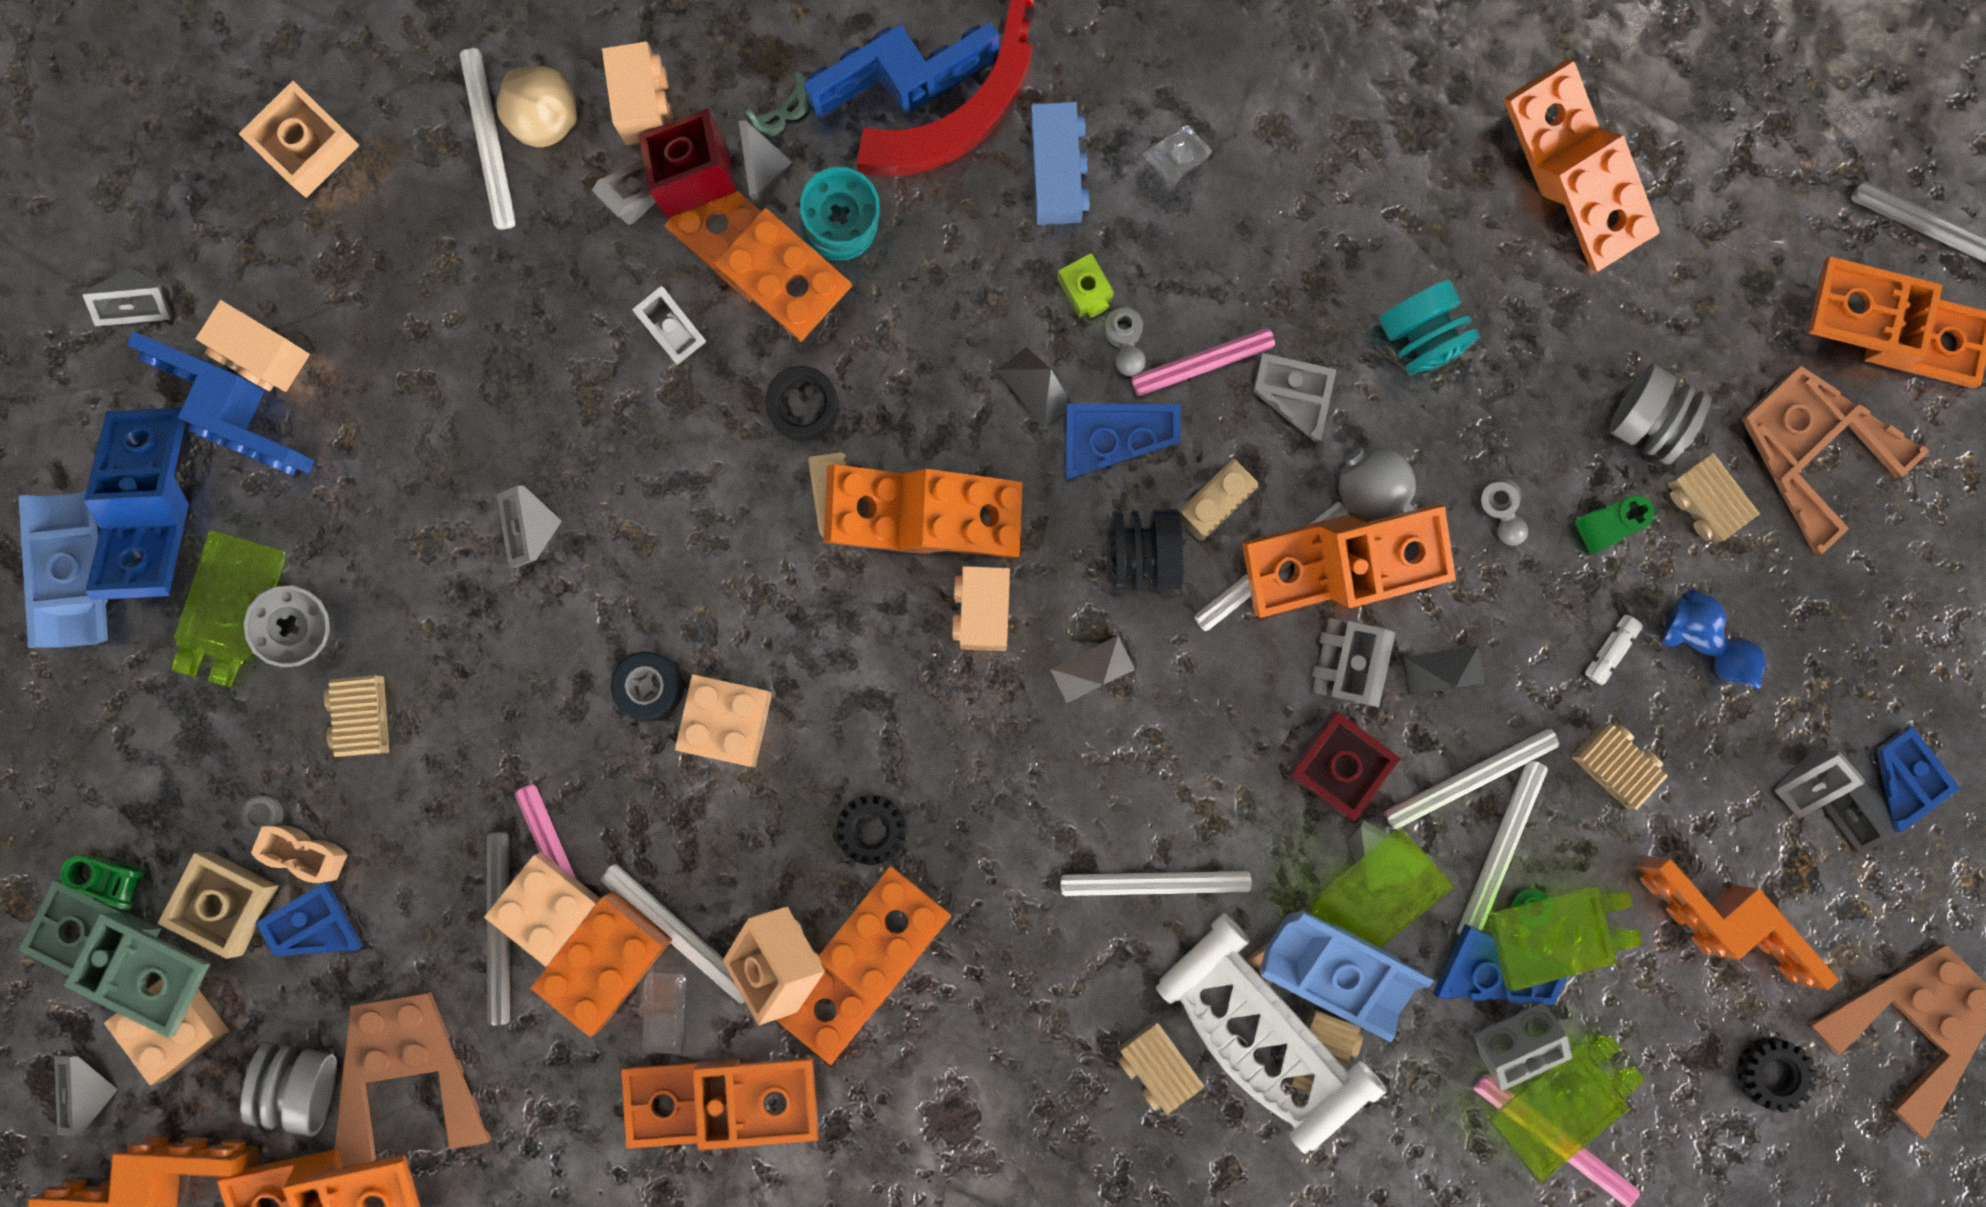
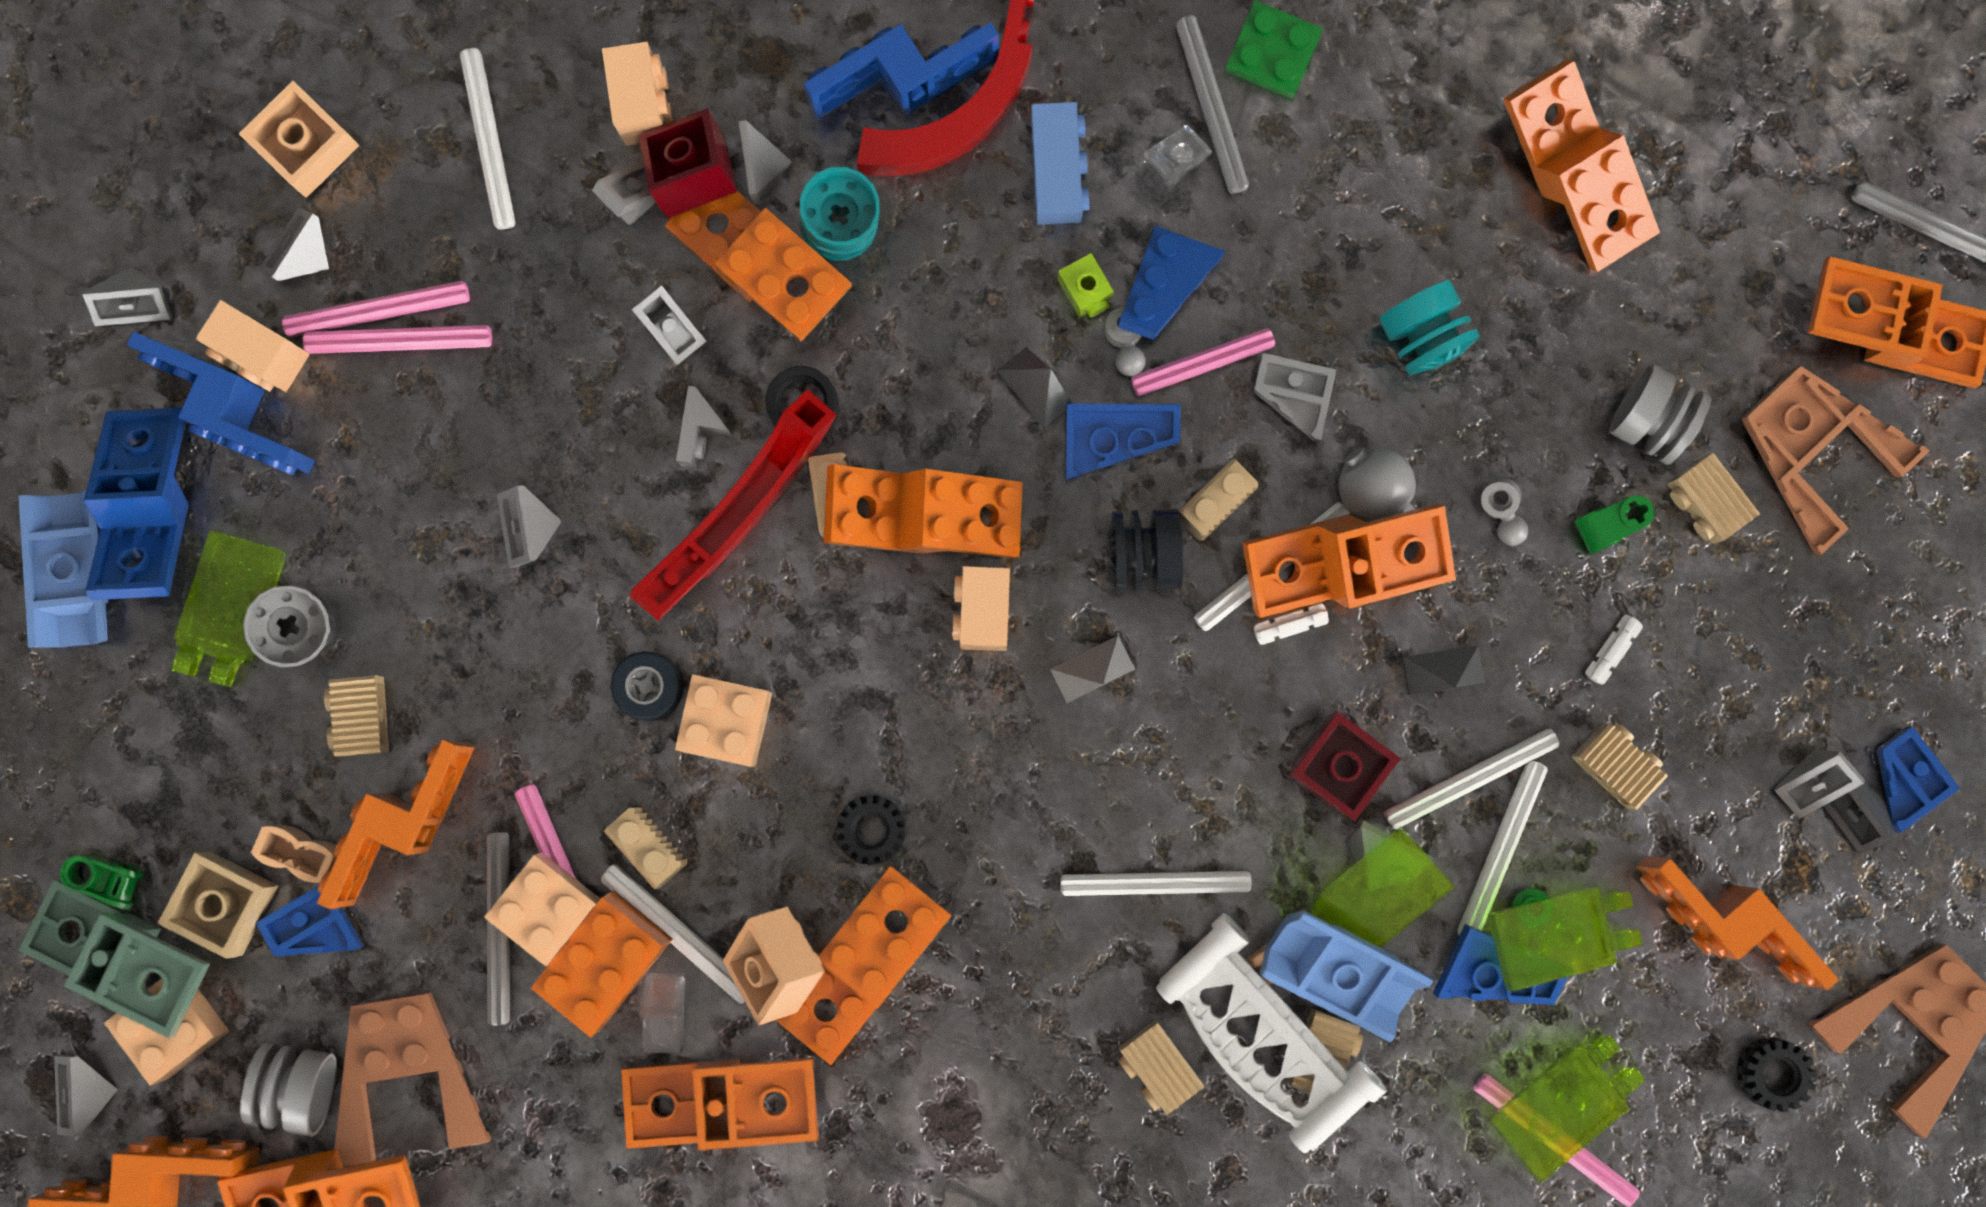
light grey tile [240,795,283,834] -> none
tan piece [497,66,577,147] -> none
sand green cap [743,70,809,137] -> none
light grey brick [1312,618,1395,707] -> none
light grey brick [1474,1002,1572,1091] -> none
blue animal [1660,589,1766,689] -> none
none -> slope [259,207,329,281]
none -> bright pink axle [282,281,470,337]
none -> bright pink axle [303,325,492,354]
none -> orange bracket [317,739,475,910]
none -> tan brick [604,807,687,890]
none -> red arch [629,389,837,621]
none -> light grey slope [676,386,732,468]
none -> blue wing [1118,226,1226,340]
none -> light grey axle [1176,15,1249,194]
none -> green plate [1225,0,1323,100]
none -> white axle [1254,603,1329,645]

